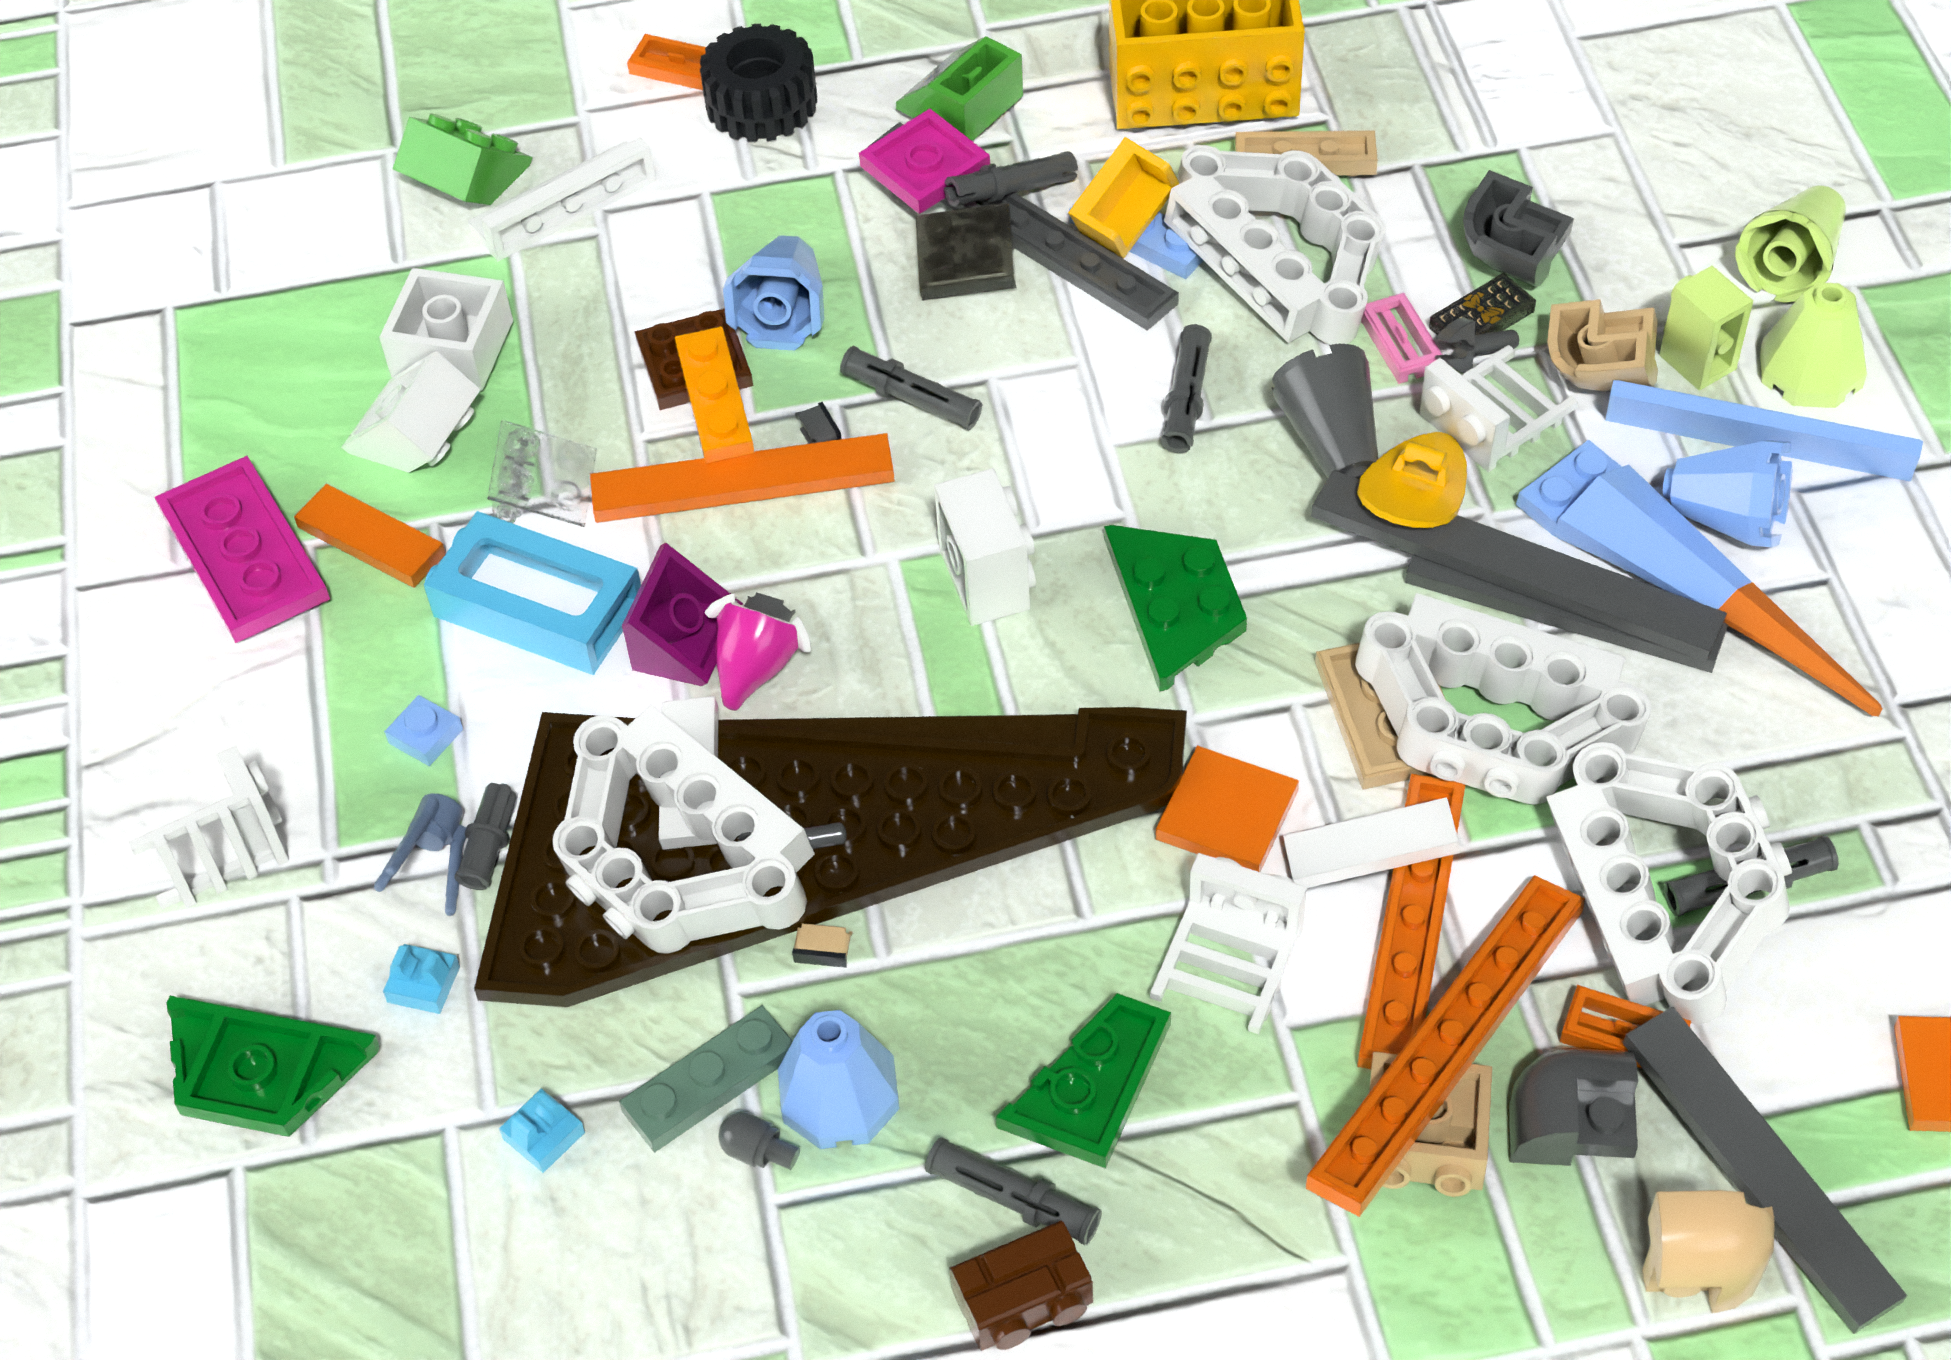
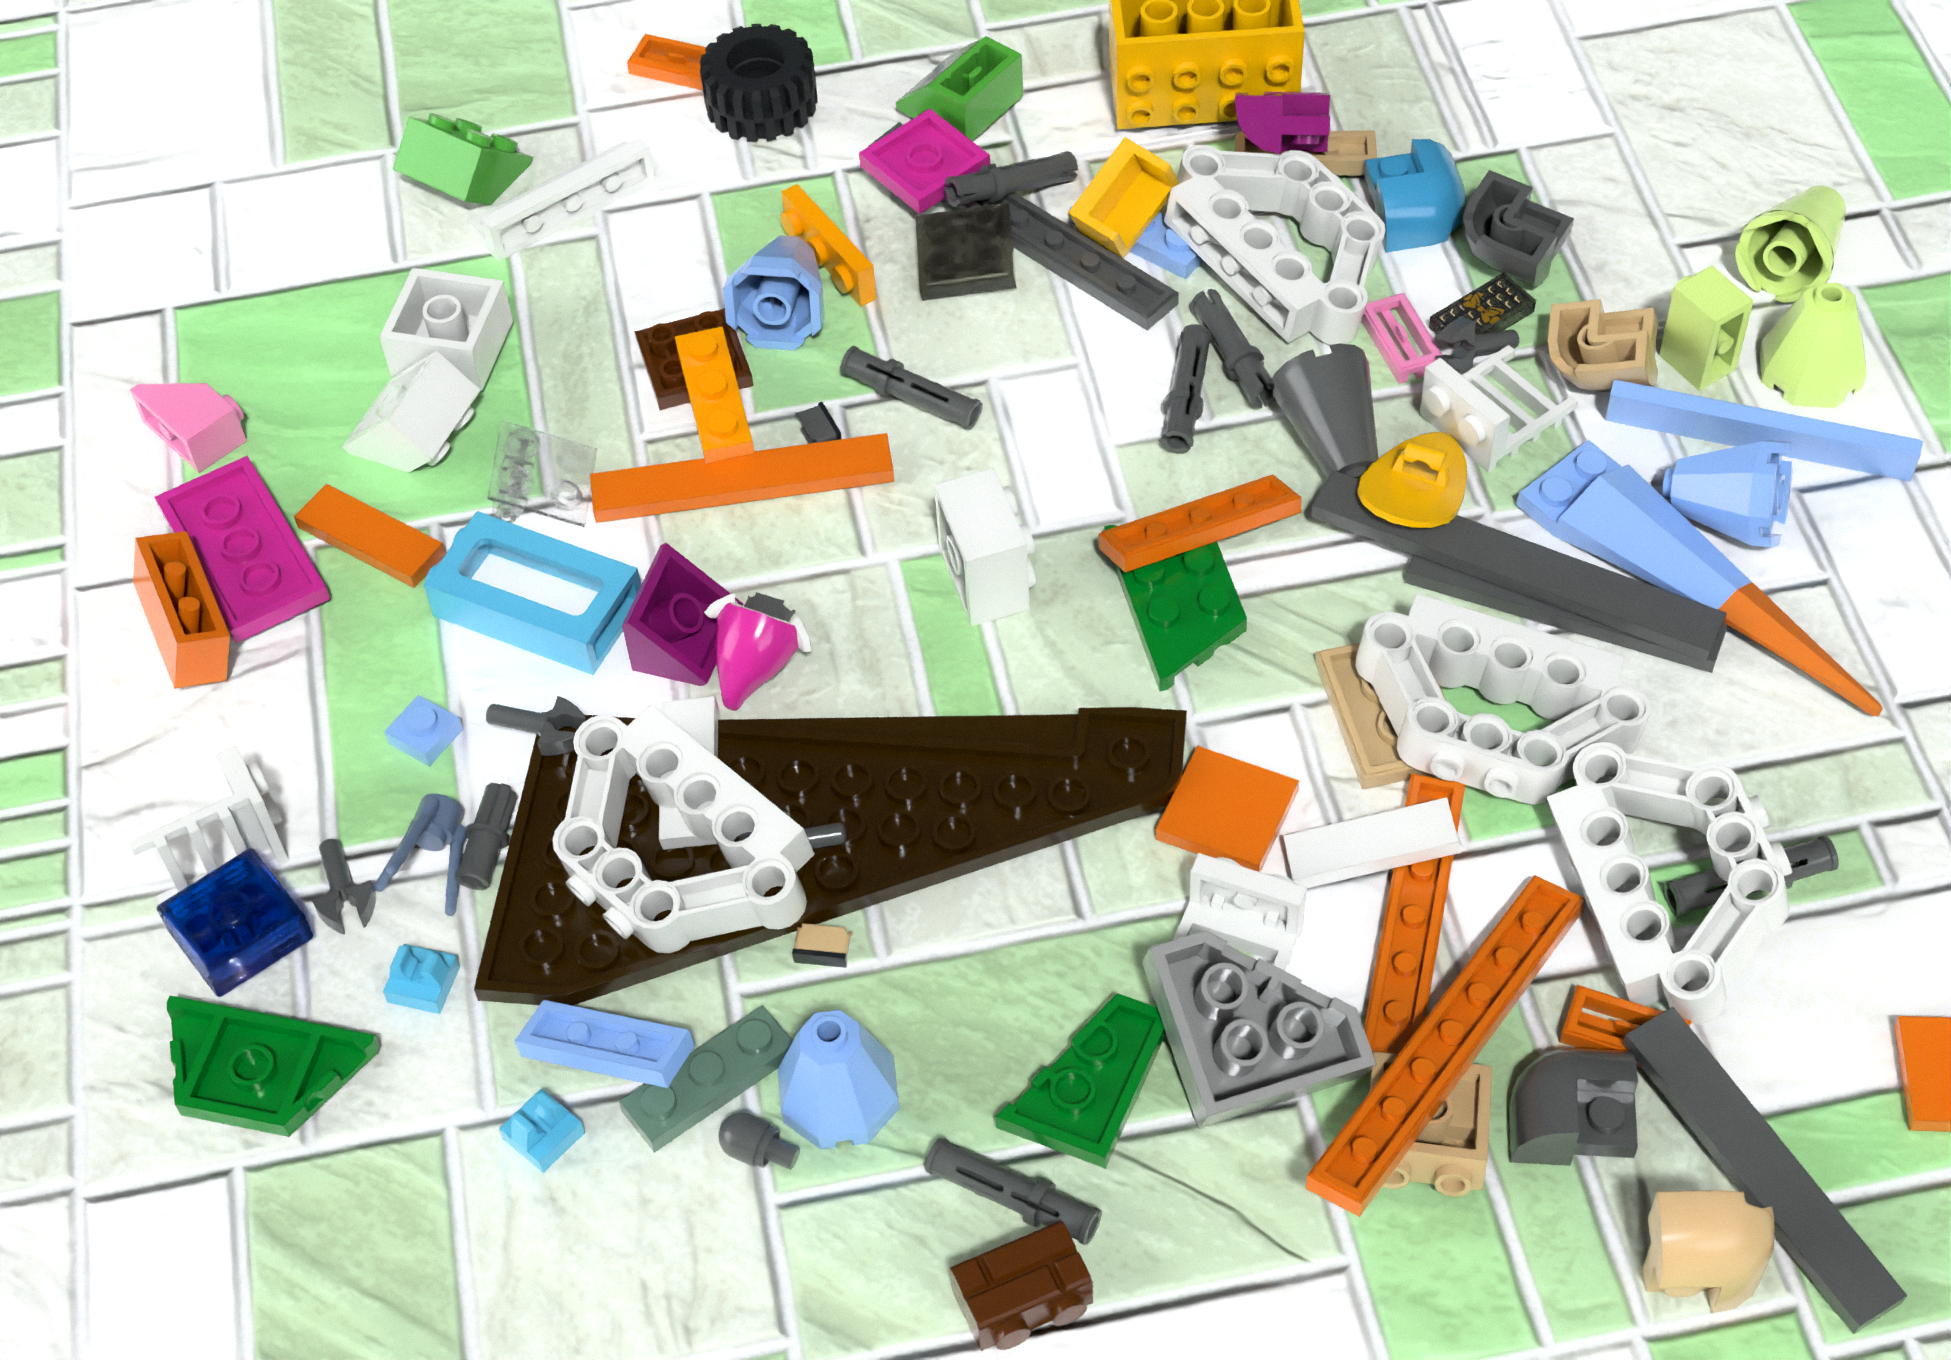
none -> bright pink slope [130,383,247,473]
none -> orange brick [133,531,230,689]
none -> clear blue brick [156,848,314,997]
none -> dark grey bar [312,839,376,934]
none -> dark grey bar [486,696,586,756]
none -> light blue plate [515,1000,695,1088]
none -> light orange plate [780,184,877,307]
none -> orange tile [1098,474,1302,573]
none -> light grey brick [1142,930,1377,1129]
none -> dark grey pin [1191,289,1275,408]
none -> magenta brick [1235,91,1330,154]
none -> dark azure brick [1364,139,1467,253]

